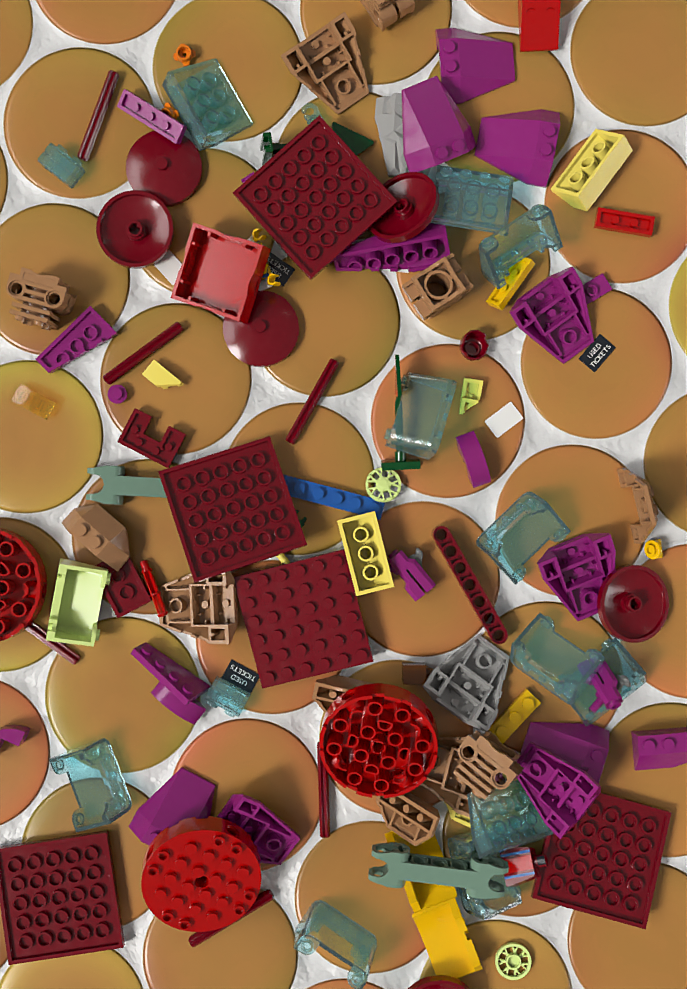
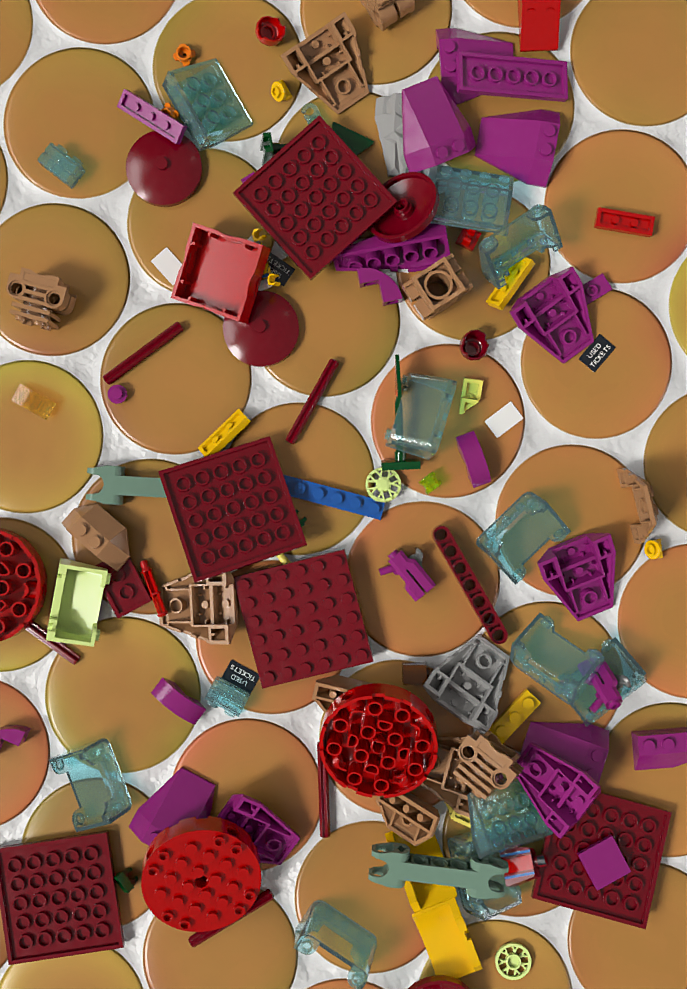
magenta wing [36,306,118,374] -> none
dark red axle [77,70,119,162] -> none
dark red dish [96,190,174,269] -> none
dark red plate [117,408,187,468] -> none
magenta wing [131,642,211,706] -> none
light yellow slope [142,360,183,389] -> none
light yellow slope [337,511,394,596] -> none
light yellow slope [551,129,633,211] -> none
dark red dish [597,565,669,643] -> none
none -> dark green tile [114,868,139,893]
none -> yellow plate [198,408,251,457]
none -> red hair [255,16,286,47]
none -> yellow plate [271,80,292,102]
none -> magenta brick [357,268,403,306]
none -> clear neon green wheel [418,471,442,495]
none -> red tile [455,225,482,252]
none -> magenta plate [456,51,568,102]
none -> magenta tile [577,835,631,891]

